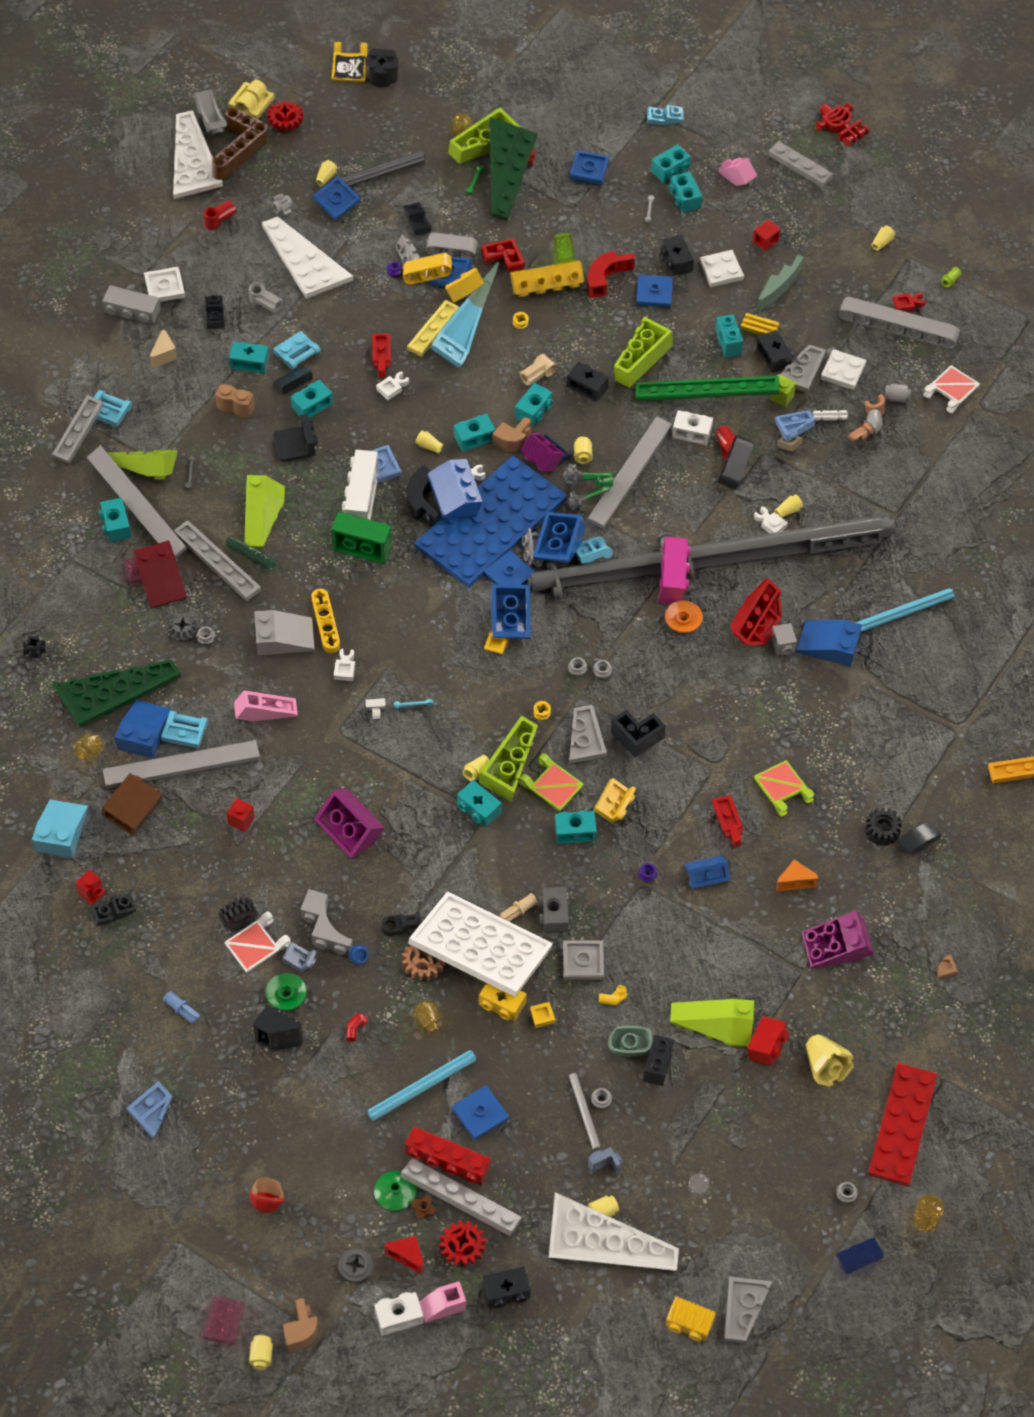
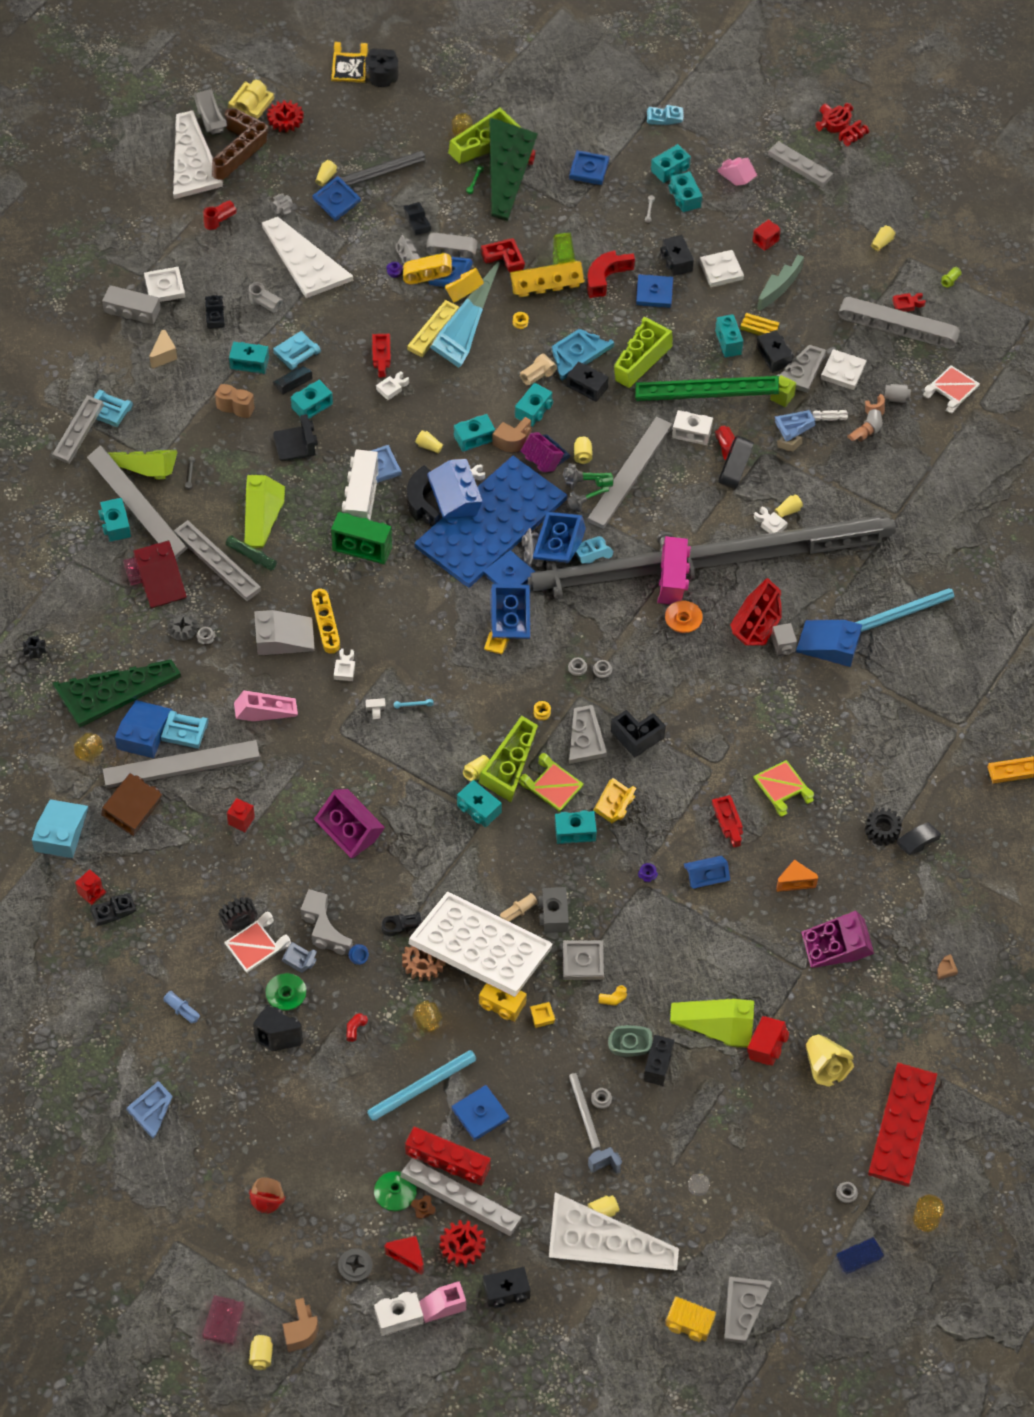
none -> dark azure wing [552,329,614,380]

